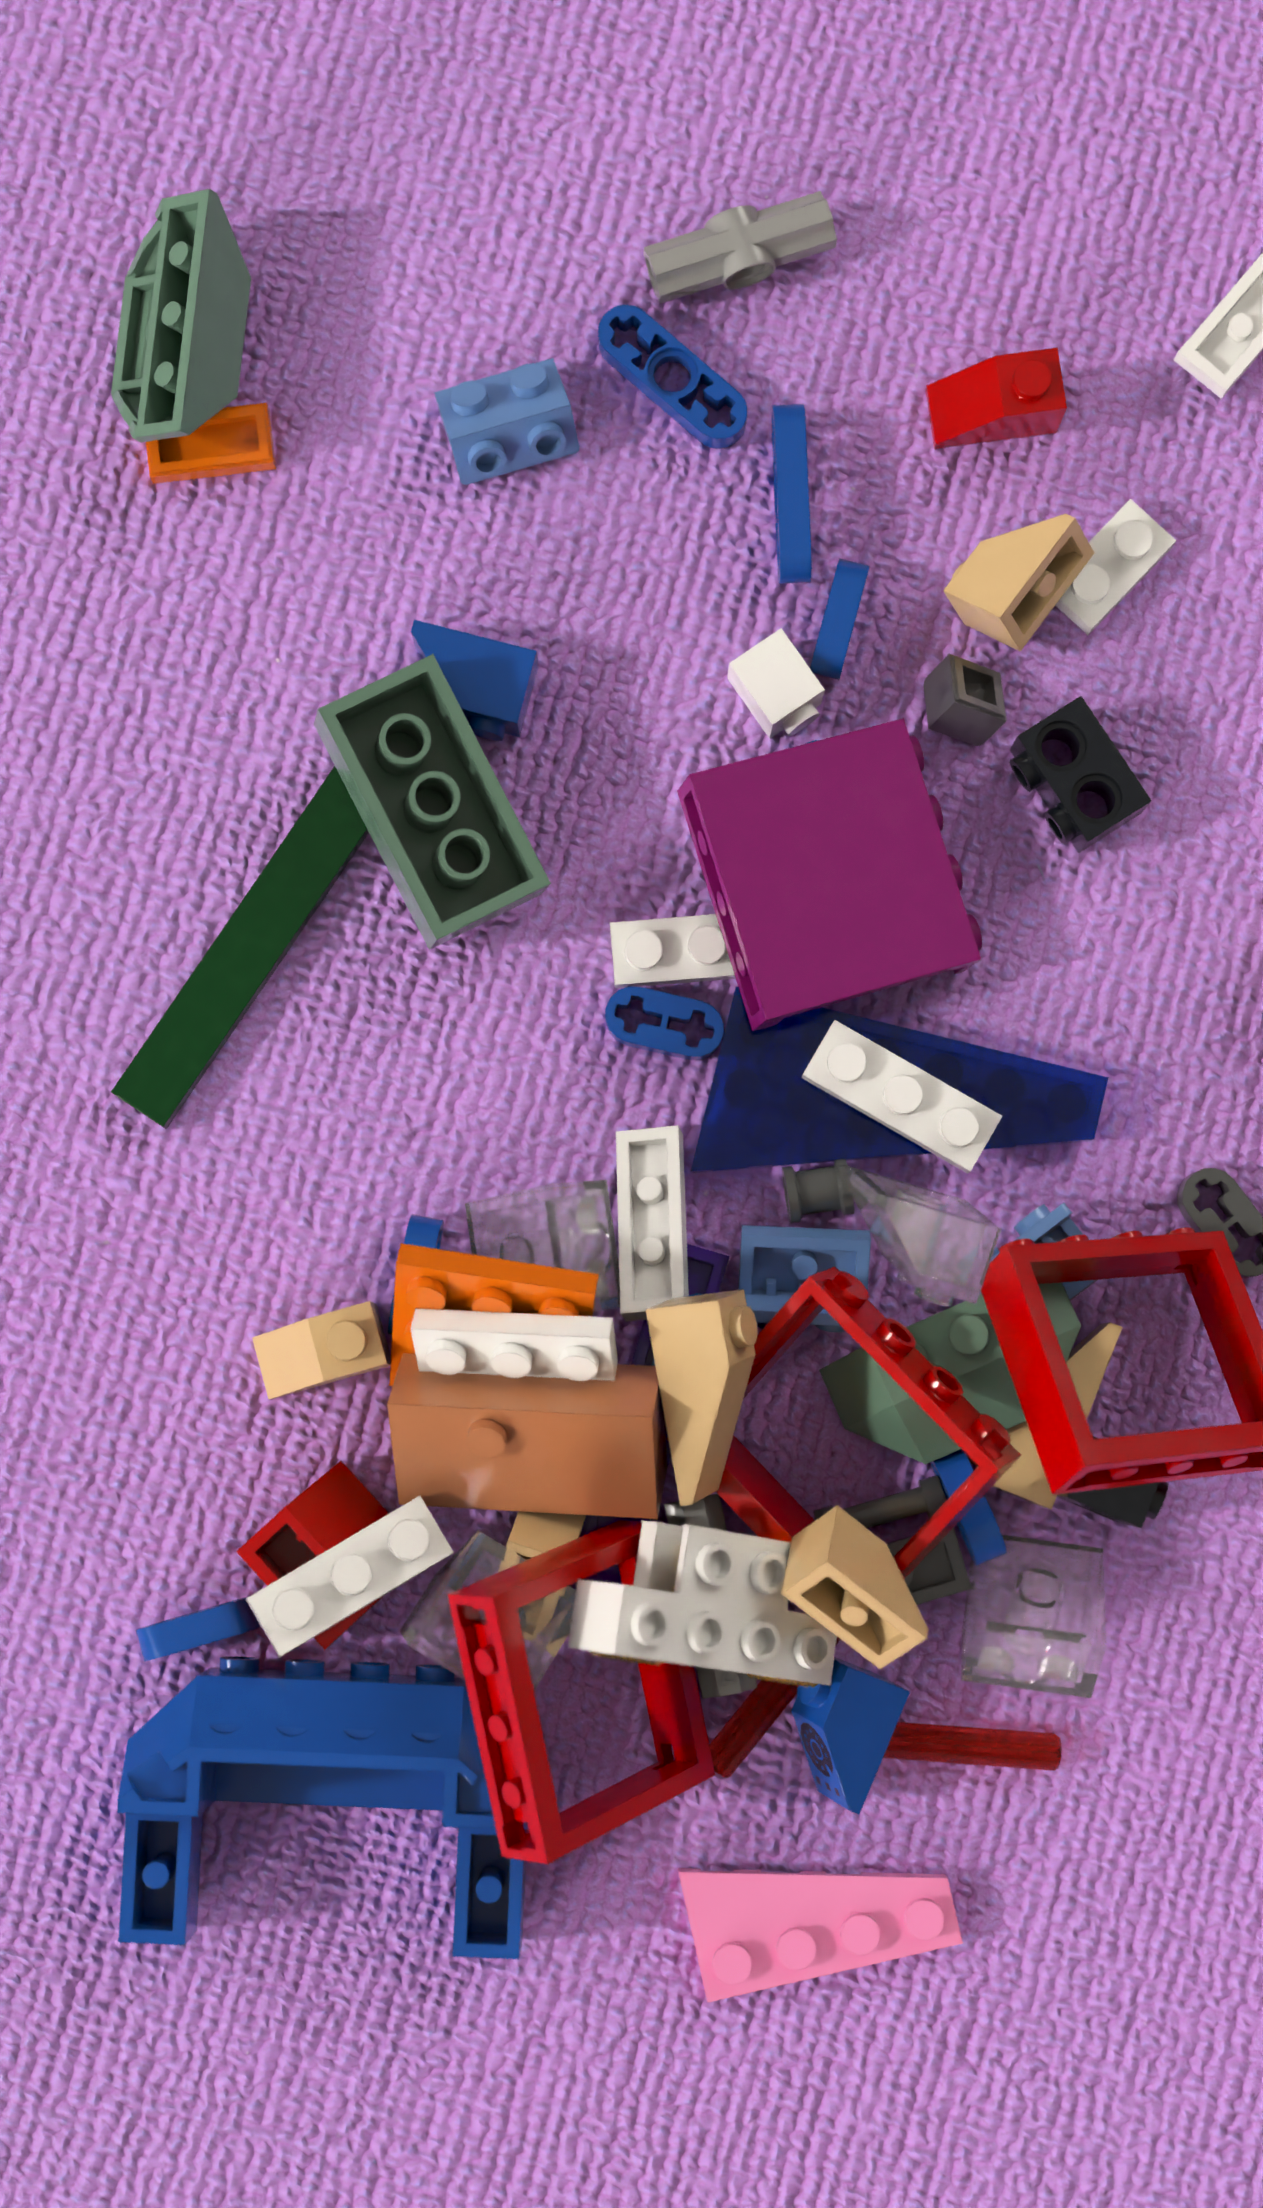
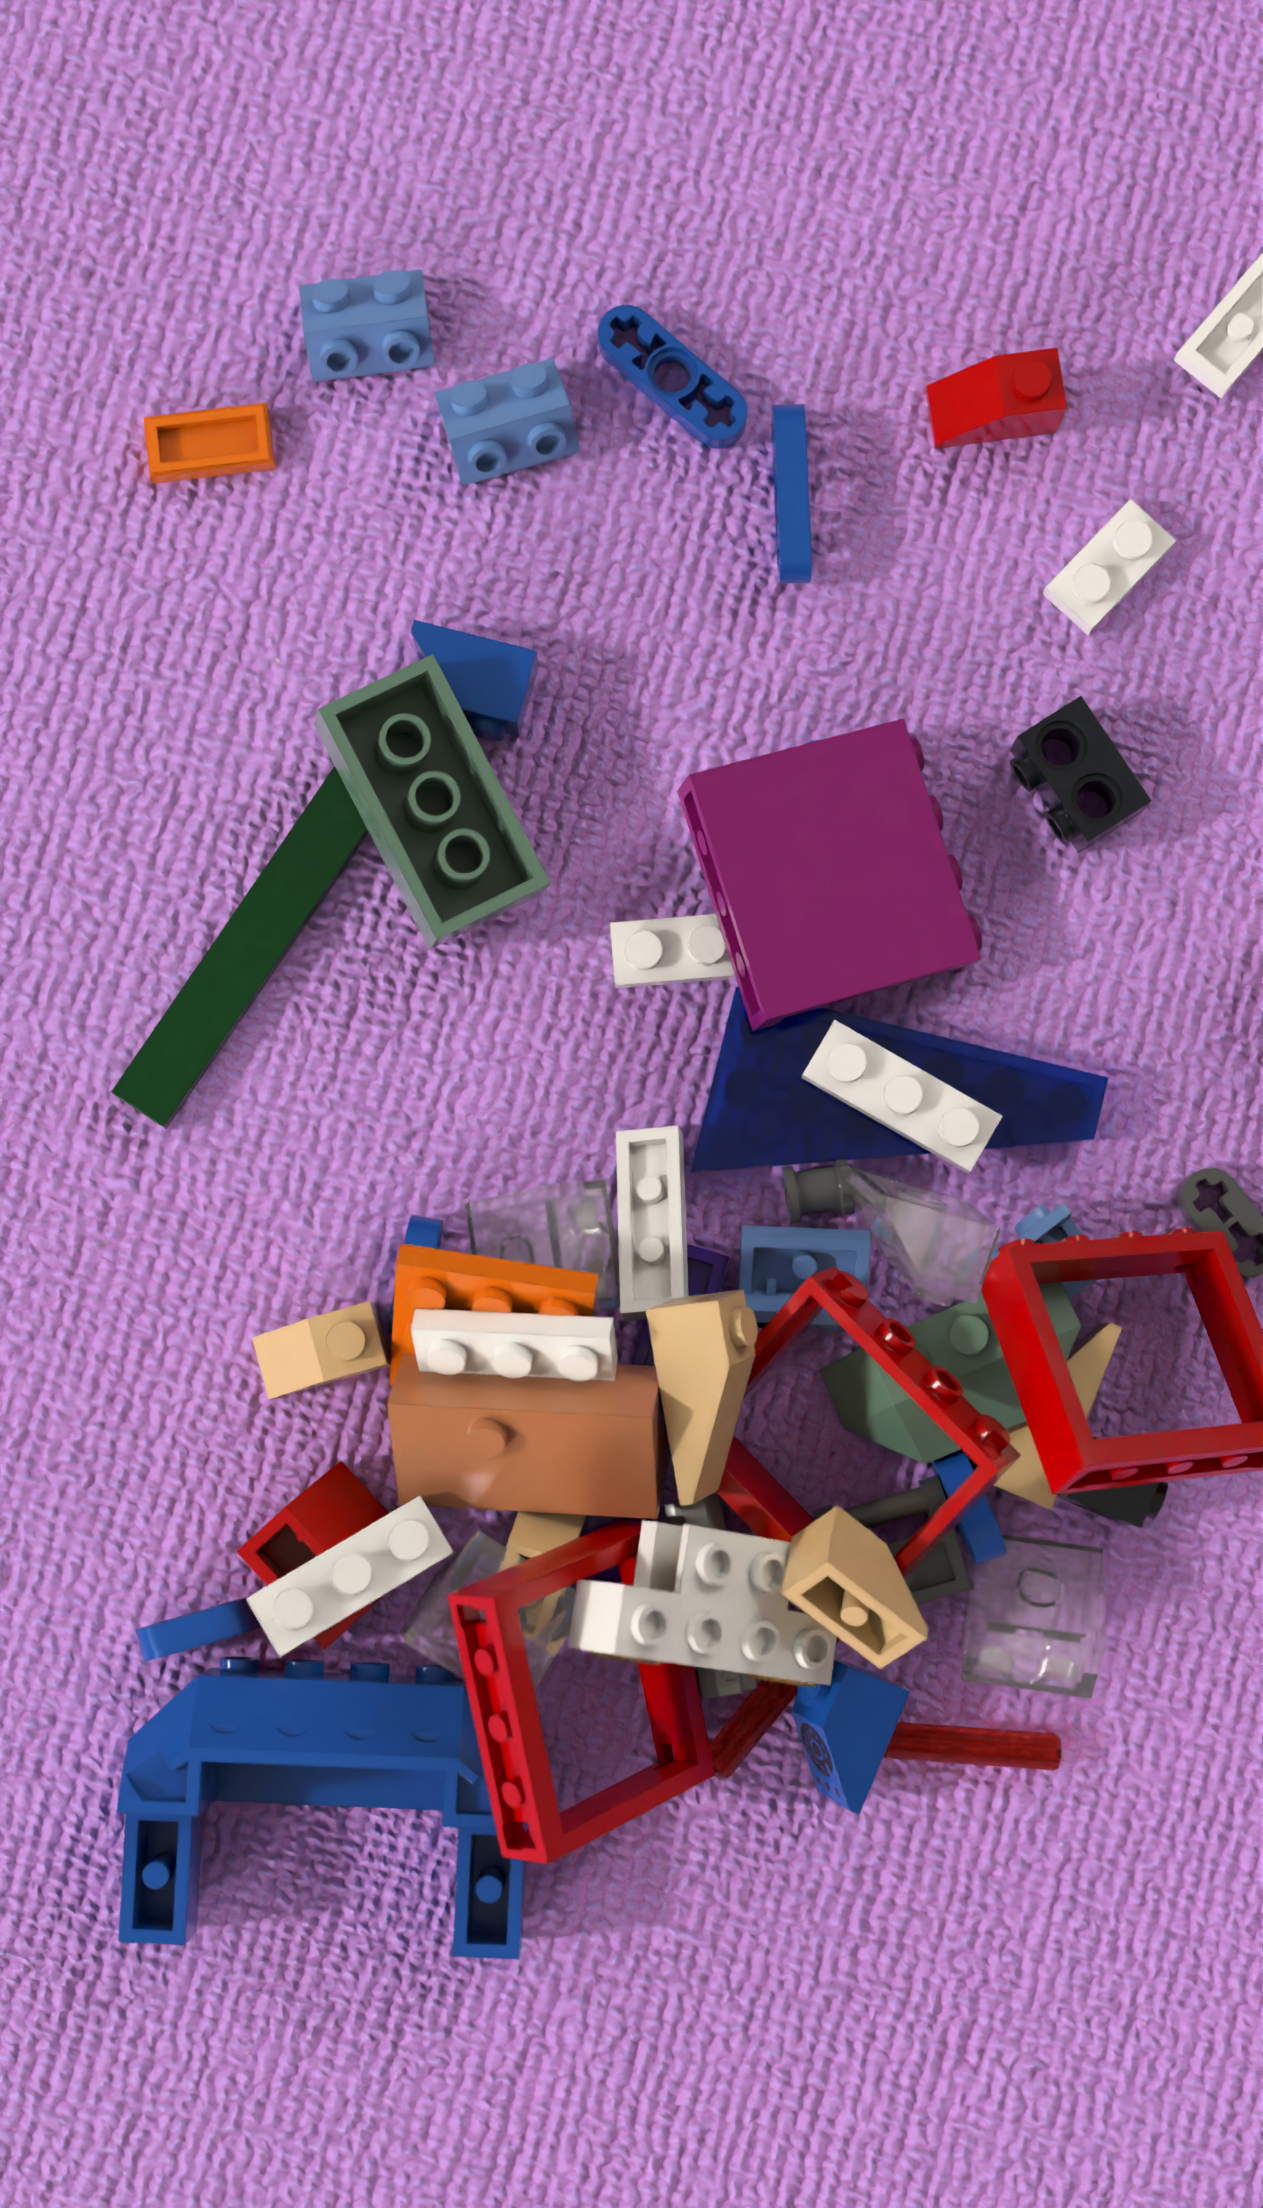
sand green wedge [111,189,251,443] -> none
blue beam [605,986,724,1060] -> none
light grey piece [643,191,837,304] -> none
bright pink wing [678,1868,963,2003] -> none
white brick [727,628,825,739] -> none
blue beam [810,558,870,680] -> none
flat silver slope [924,654,1006,746] -> none
tan slope [943,514,1094,651] -> none
none -> medium blue bracket [299,269,435,382]

